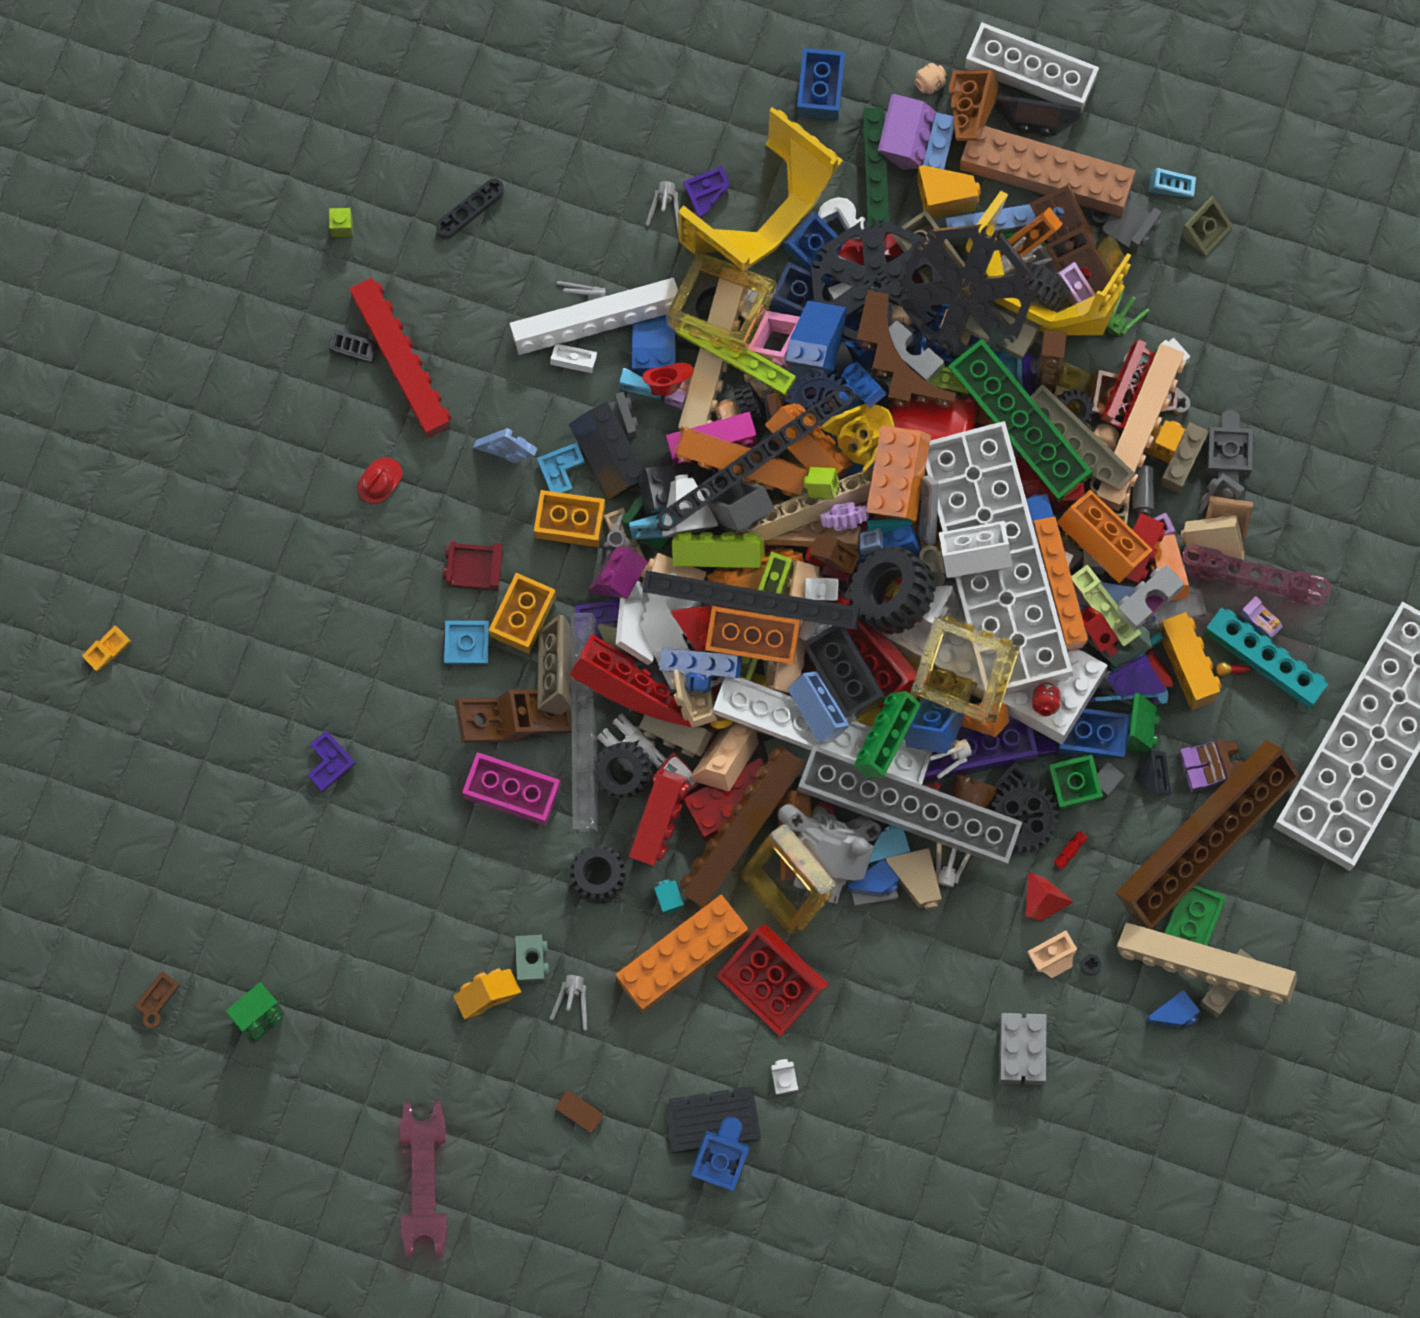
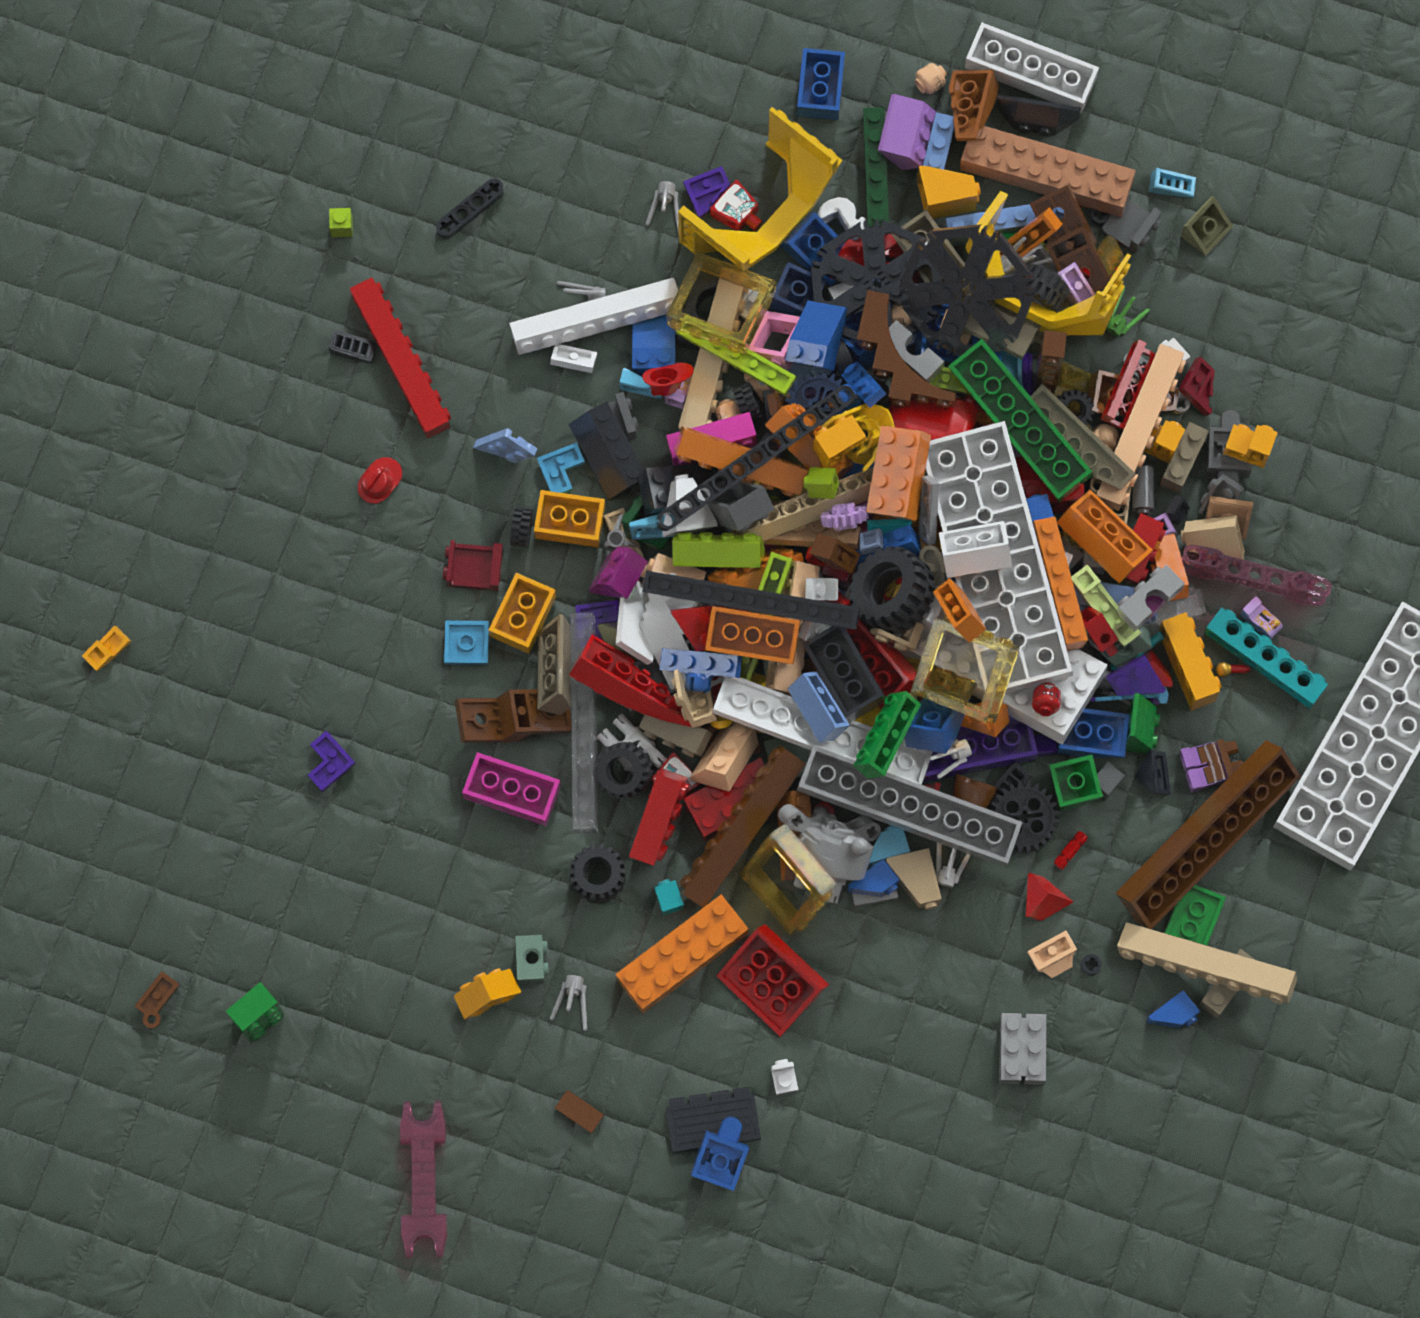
none -> black tyre [510,507,533,548]
none -> torso [710,180,763,231]
none -> light orange brick [812,415,866,468]
none -> tan bracket [869,622,924,652]
none -> orange brick [933,578,986,643]
none -> black tile [1165,494,1190,525]
none -> dark red wing [1178,356,1215,416]
none -> light orange brick [1223,424,1278,469]

